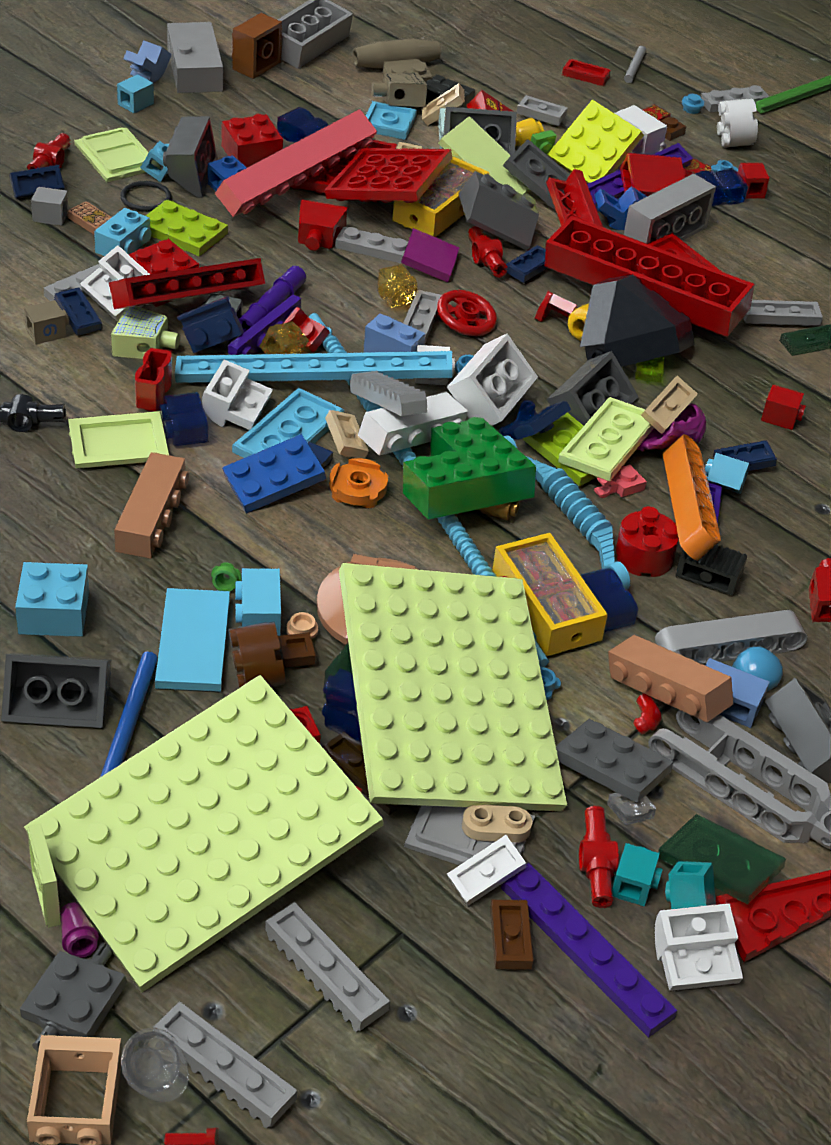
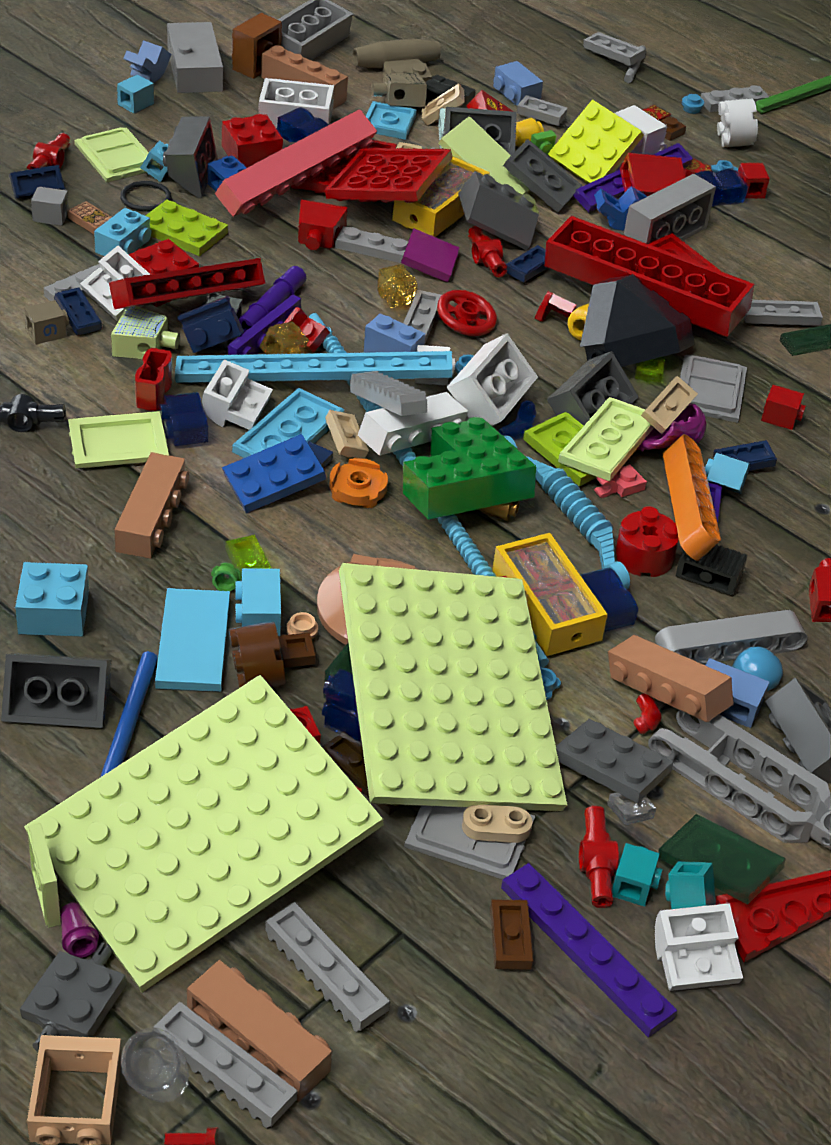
white plate [447,835,527,906] -> none
dark blue plate [513,401,571,440] -> none
red fence [546,169,603,227] -> none
red tile [562,59,611,86] -> none
none -> nougat brick [187,960,332,1102]
none -> clear neon green plate [226,534,272,581]
none -> white brick [259,78,334,132]
none -> nougat brick [261,45,348,109]
none -> medium blue brick [493,61,543,106]
none -> light grey plate [583,32,645,66]
none -> light grey piece [680,355,747,423]

